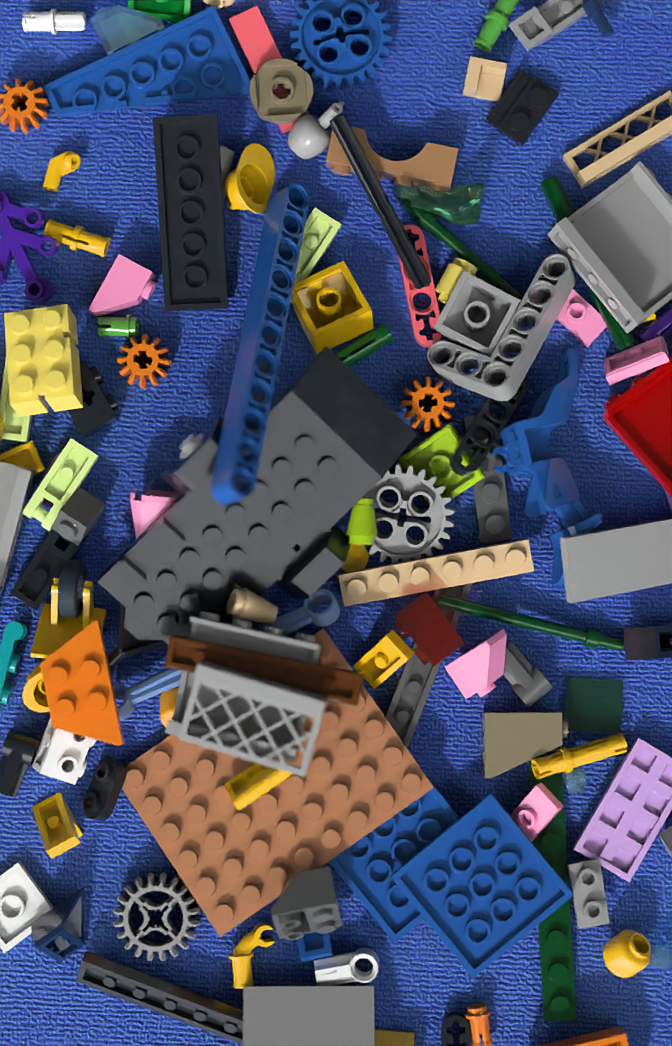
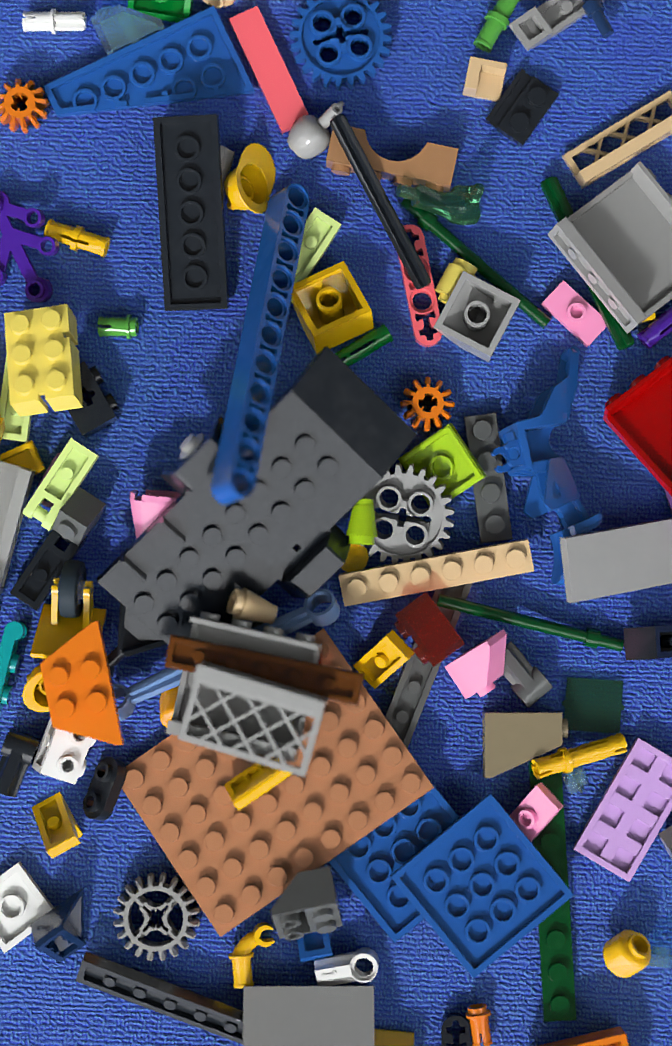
yellow arm [42,151,81,192] -> none
bright pink slope [88,254,156,318] -> none
orange gear [117,334,172,389] -> none
dark tan plate [250,58,313,124] -> none
light grey beam [427,254,576,401] -> none
black beam [449,377,527,476] -> none
light grey hinge [568,859,610,929] -> none
bright pink plate [603,336,669,385] -> none

